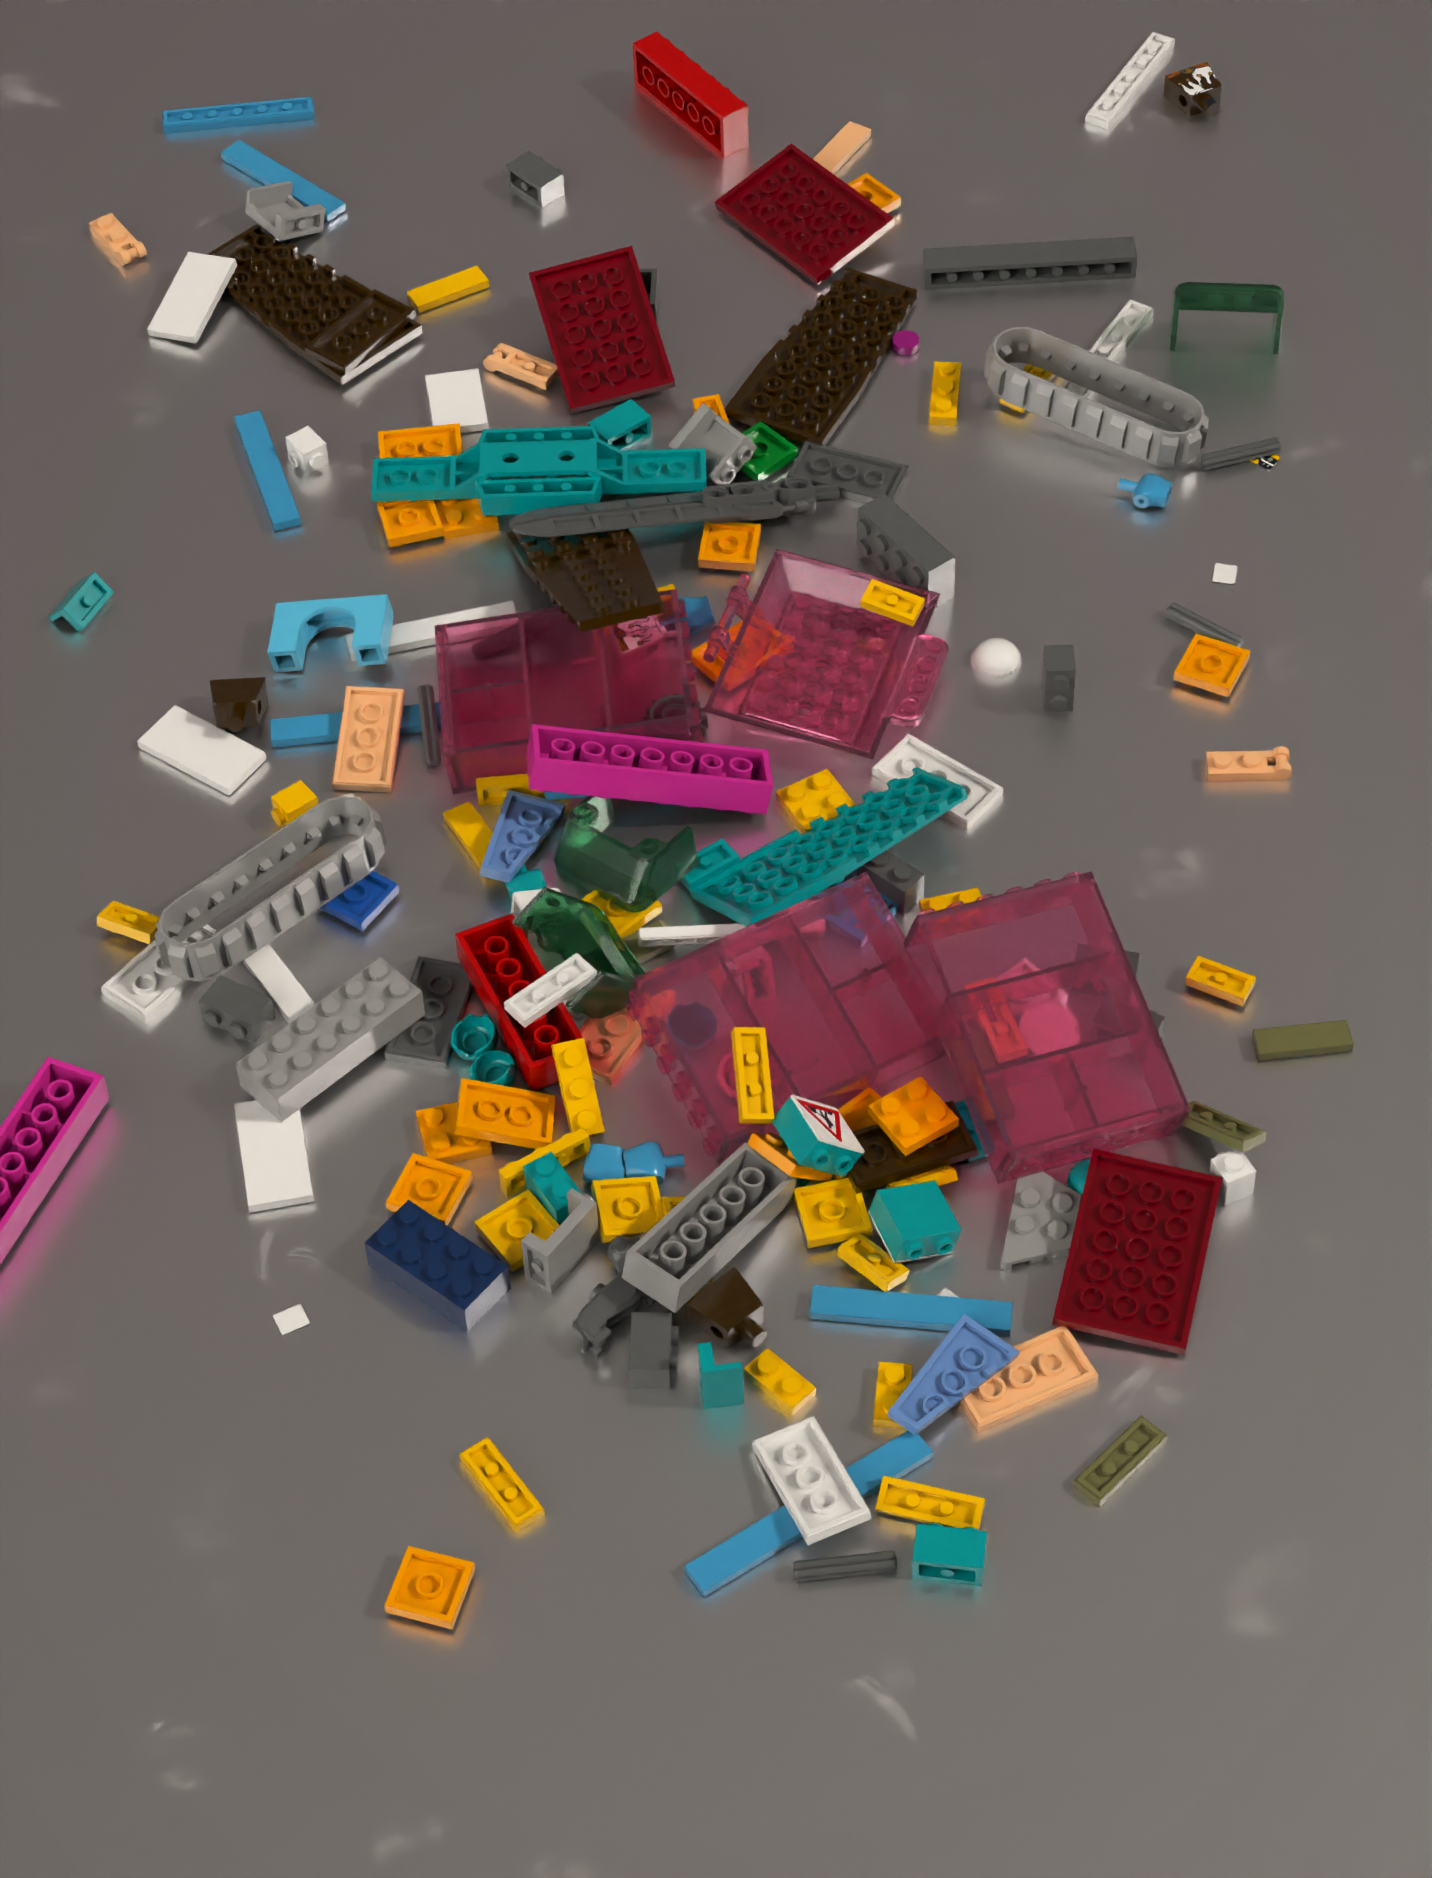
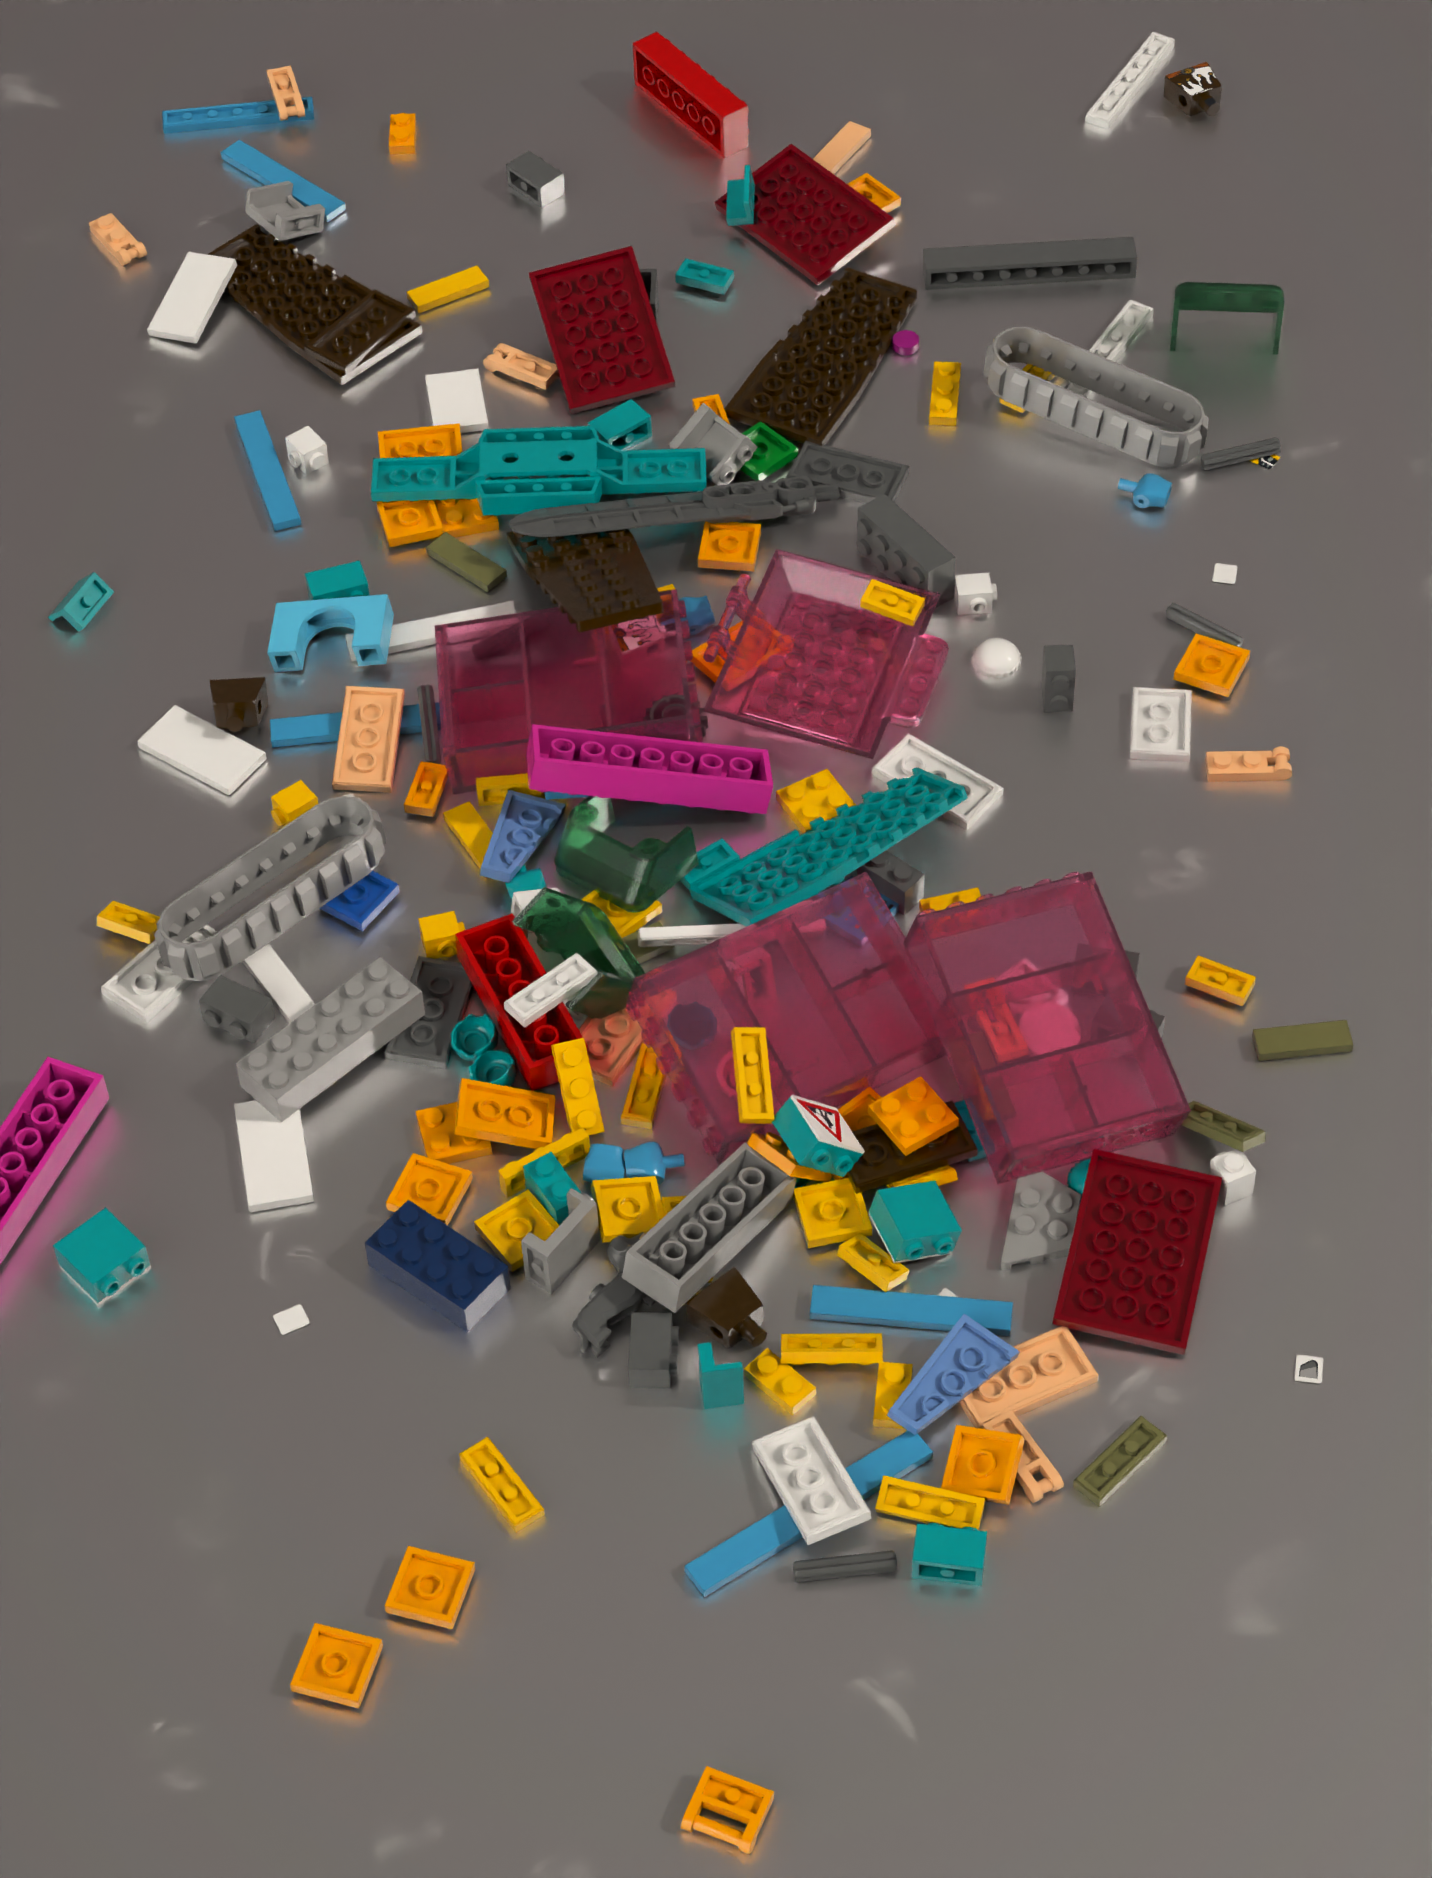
none -> teal piece [53,1207,151,1305]
none -> light nougat plate [266,65,306,121]
none -> light orange plate [290,1623,383,1708]
none -> teal brick [305,561,370,600]
none -> light orange plate [389,113,416,154]
none -> light orange plate [404,761,450,817]
none -> yellow brick [418,911,465,959]
none -> olive tile [426,532,507,592]
none -> yellow tile [621,1043,673,1129]
none -> teal plate [675,258,734,295]
none -> light orange plate [681,1766,774,1854]
none -> teal panel [726,165,755,226]
none -> yellow plate [781,1333,883,1365]
none -> light orange plate [941,1425,1025,1505]
none -> white brick [954,572,997,616]
none -> light nougat plate [982,1410,1064,1503]
none -> white tile [1130,687,1192,762]
none -> white sticker [1294,1354,1323,1384]

